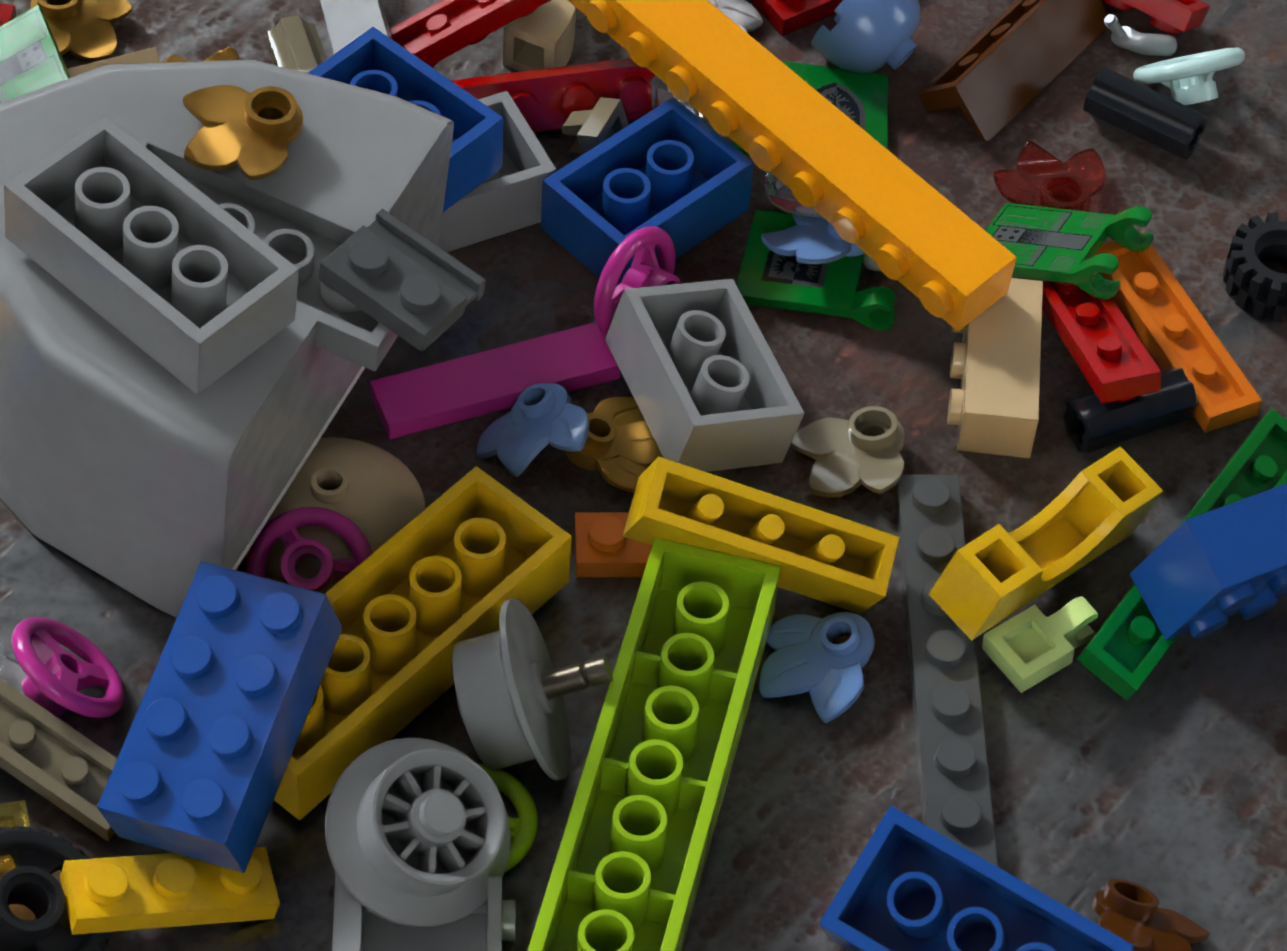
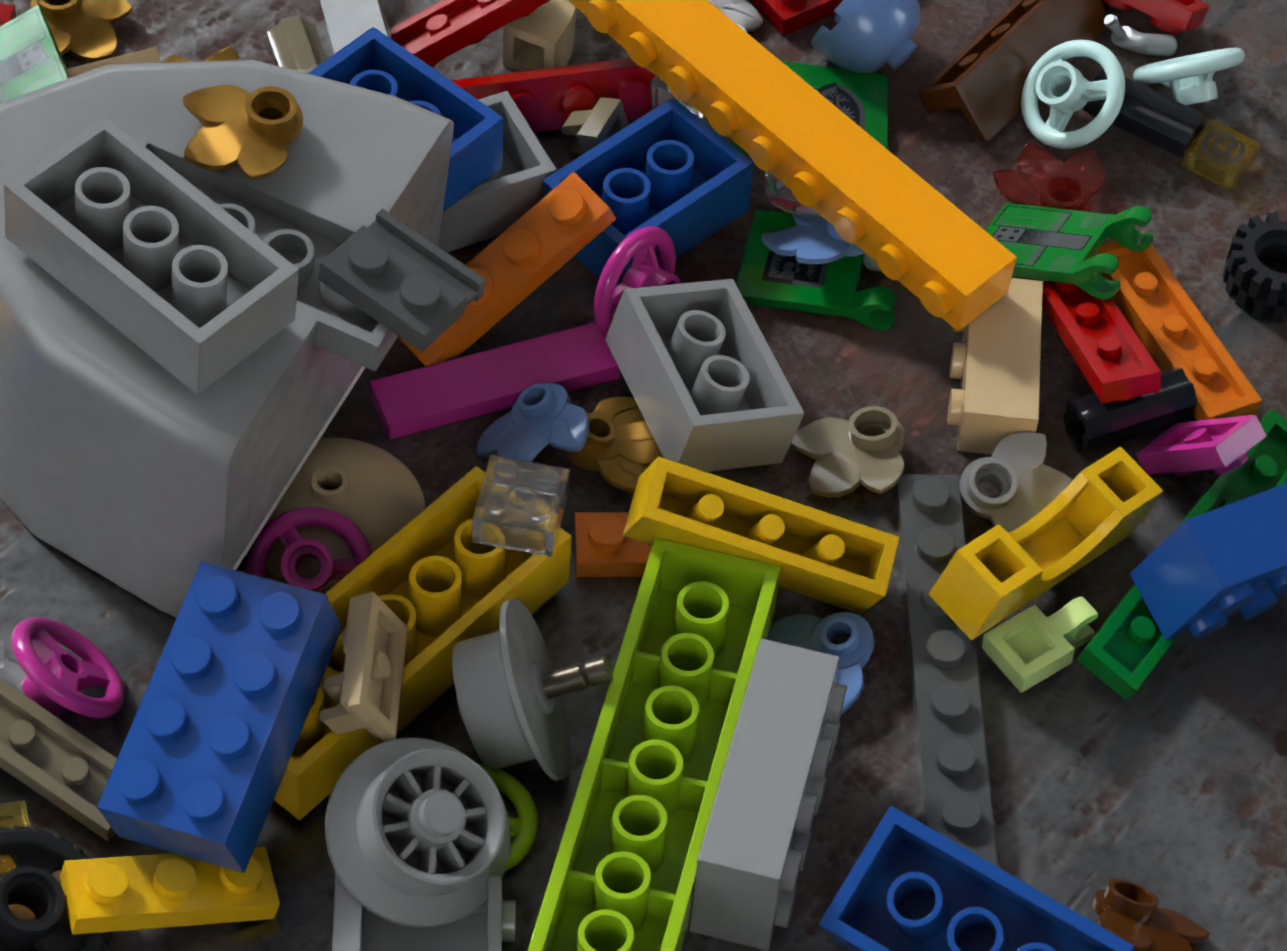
none -> tan plate [319,591,408,742]
none -> orange plate [398,172,616,367]
none -> clear piece [472,455,570,557]
none -> light grey brick [689,638,847,951]
none -> light grey plate [959,432,1073,533]
none -> light aqua piece [1021,39,1125,149]
none -> dark pink plate [1136,415,1266,478]
none -> clear yellow tile [1181,119,1261,191]

